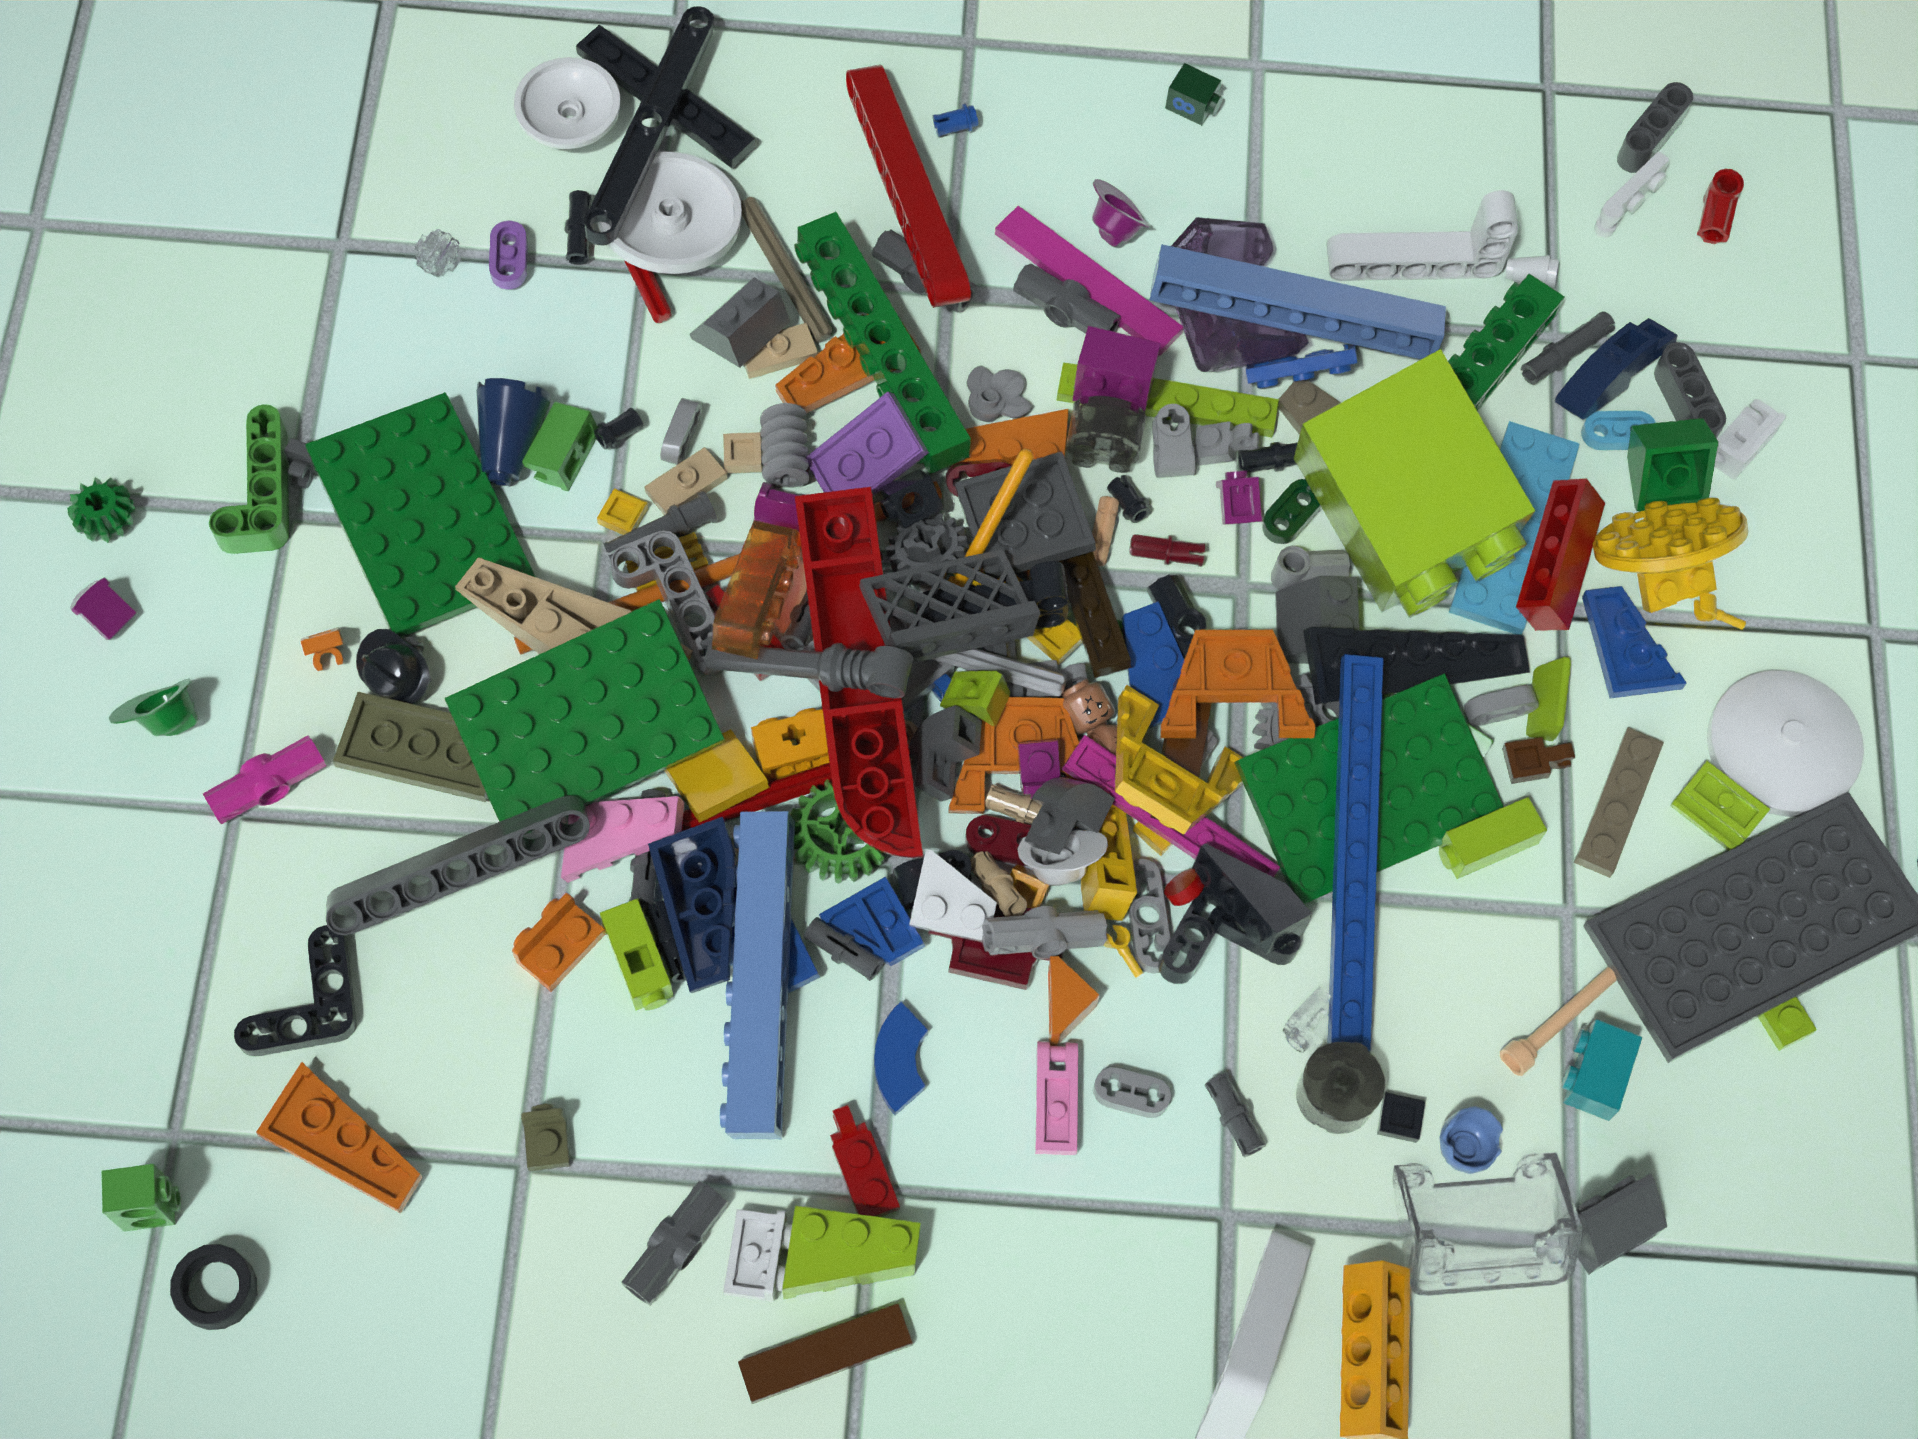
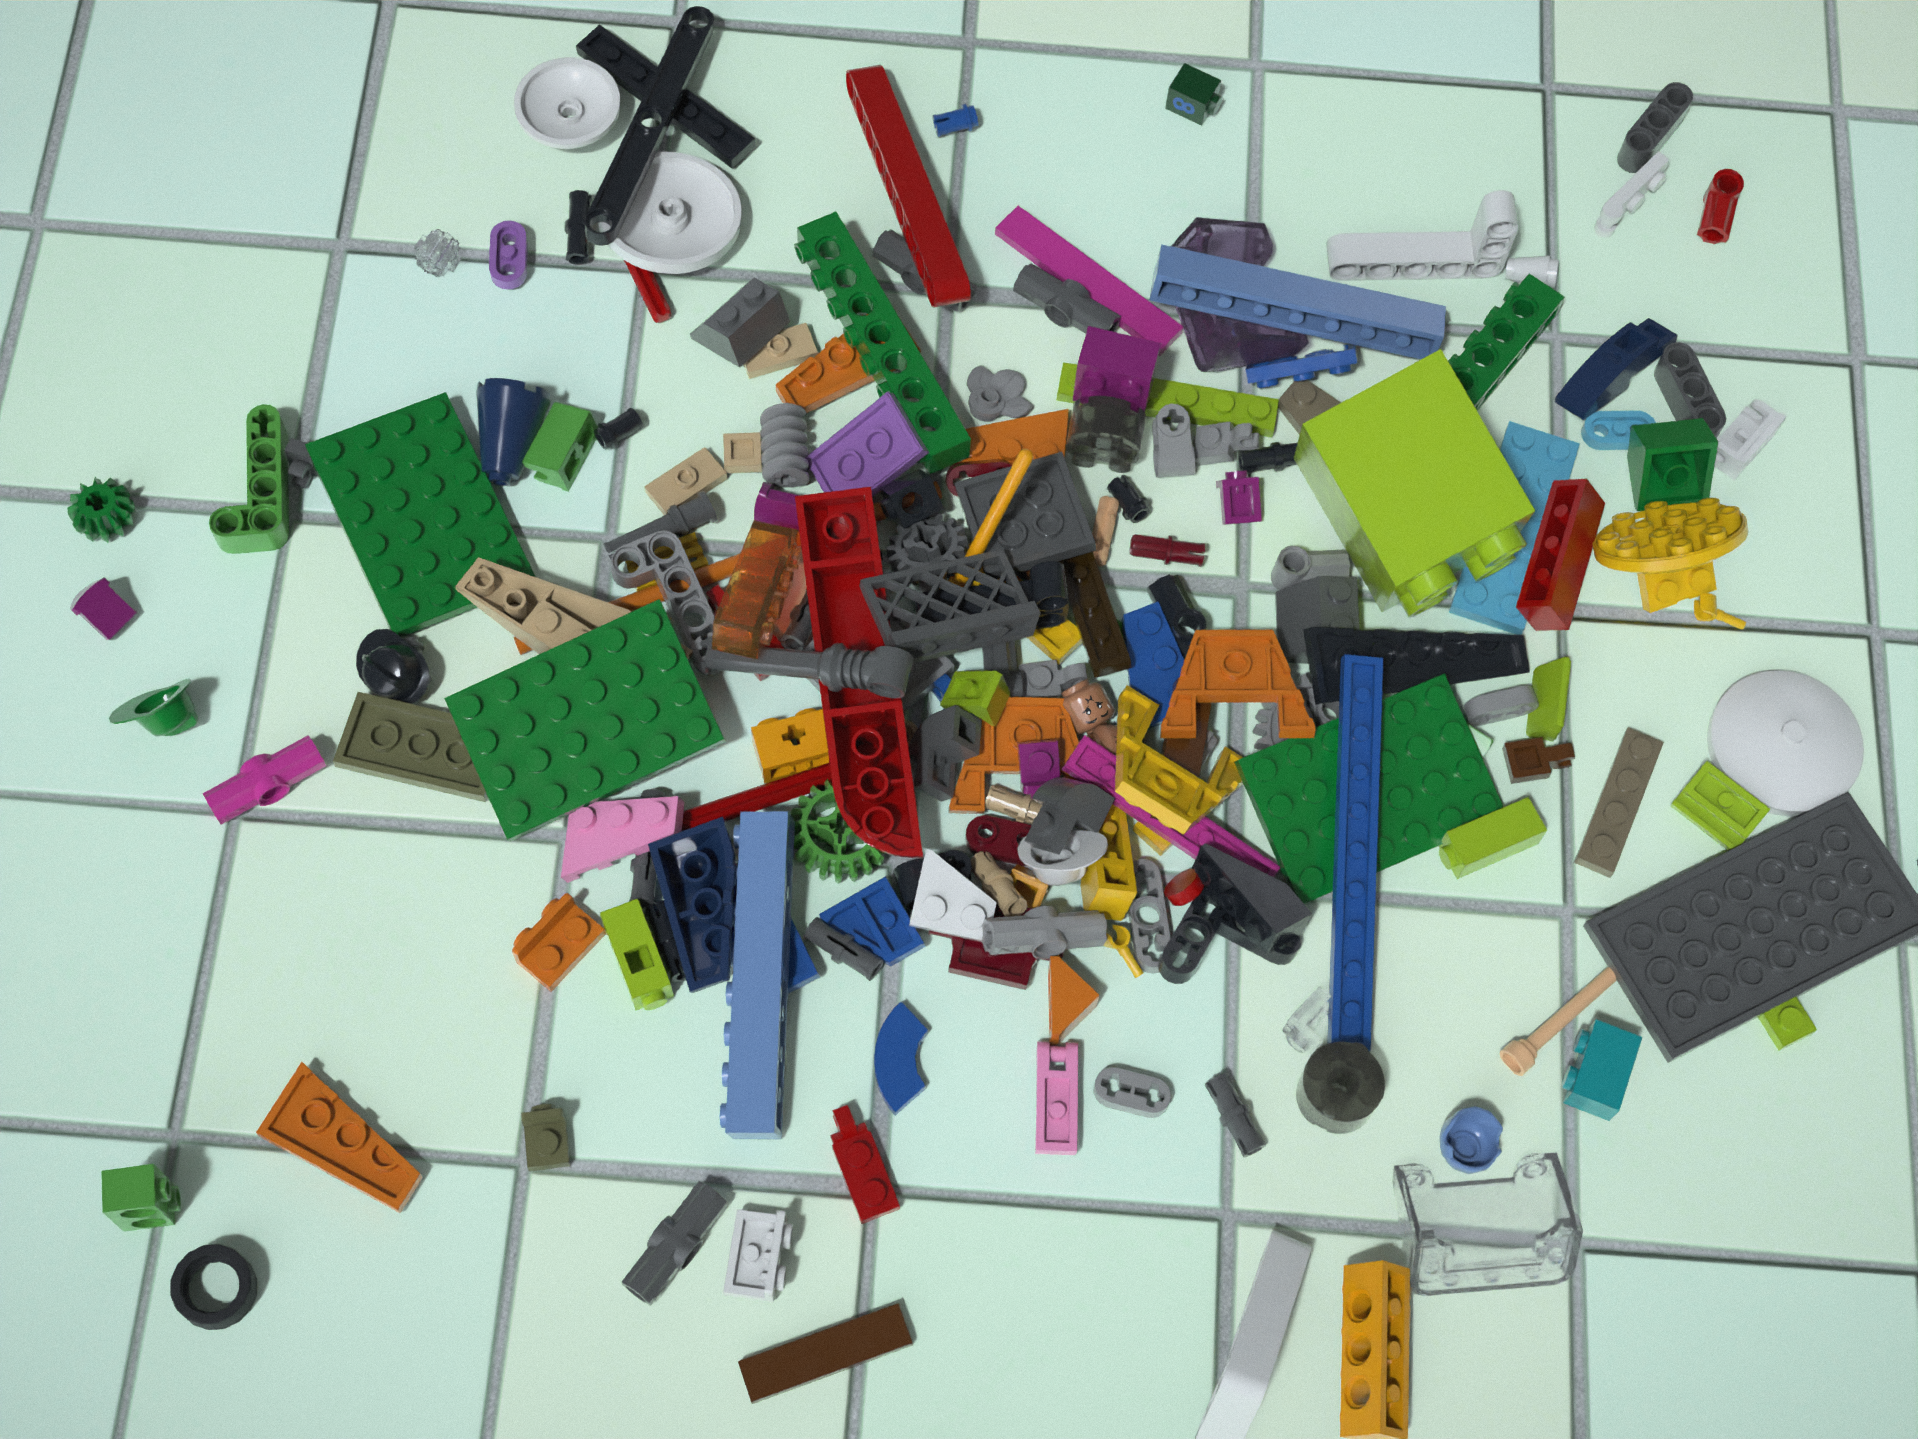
black beam [234,925,357,1056] -> none
orange tile [300,627,344,671] -> none
dark grey beam [326,795,590,936] -> none
yellow tile [597,488,648,535] -> none
light grey beam [660,398,702,465] -> none
yellow tile [664,729,769,823] -> none
dark tan axle [741,197,832,343] -> none
lime wedge [782,1206,921,1300] -> none
light grey axle [932,649,1066,696] -> none
magenta piece [1092,179,1150,247] -> none
dark green plate [1262,479,1321,544] -> none
black tile [1377,1092,1425,1143] -> none
dark grey pin [1521,311,1615,385] -> none
dark grey slope [1561,1173,1668,1275] -> none
blue wing [1582,586,1687,699] -> none

